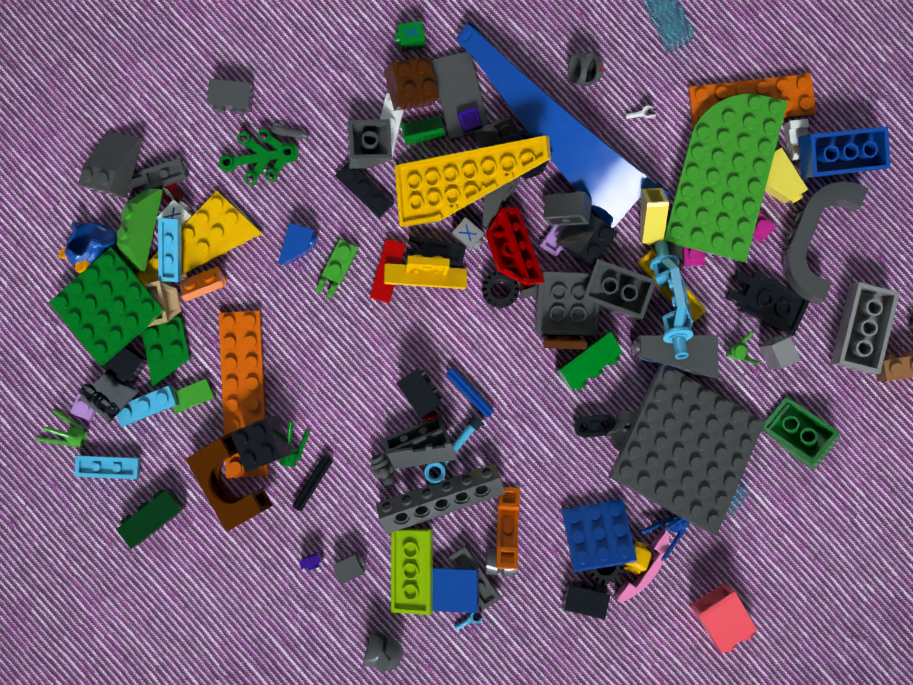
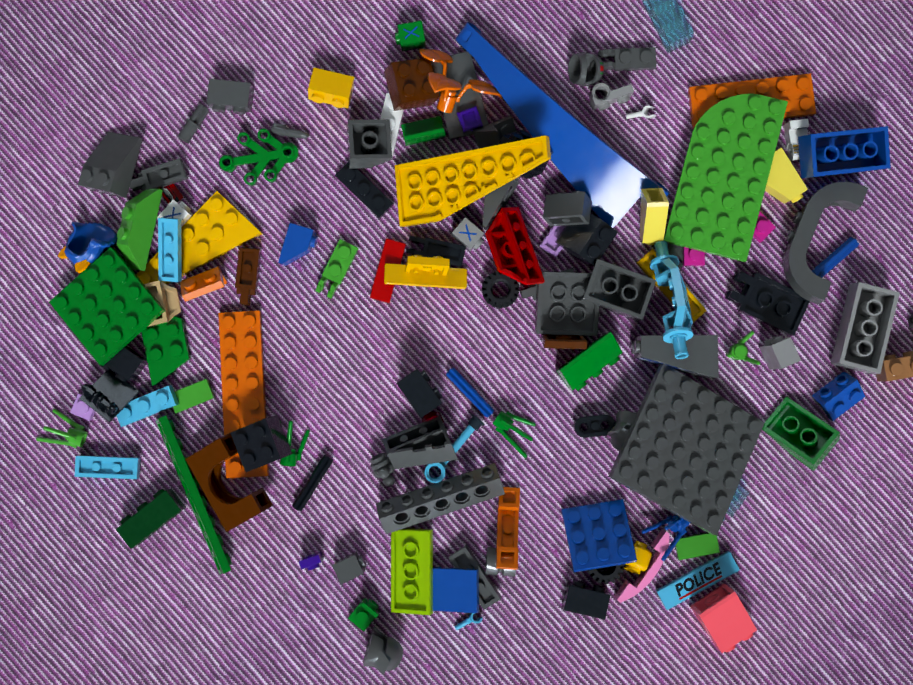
none -> green plate [155,416,232,574]
none -> dark grey axle [177,104,209,144]
none -> reddish brown hinge [235,247,261,306]
none -> yellow brick [308,68,354,108]
none -> green bracket [348,597,380,632]
none -> orange plant [419,49,502,113]
none -> green plant [493,411,536,458]
none -> light grey plate [589,83,634,111]
none -> dark grey hinge [598,47,656,71]
none -> medium azure tile [656,551,740,610]
none -> bright green tile [675,532,720,560]
none -> blue axle [812,237,859,278]
none -> blue bracket [812,372,865,421]

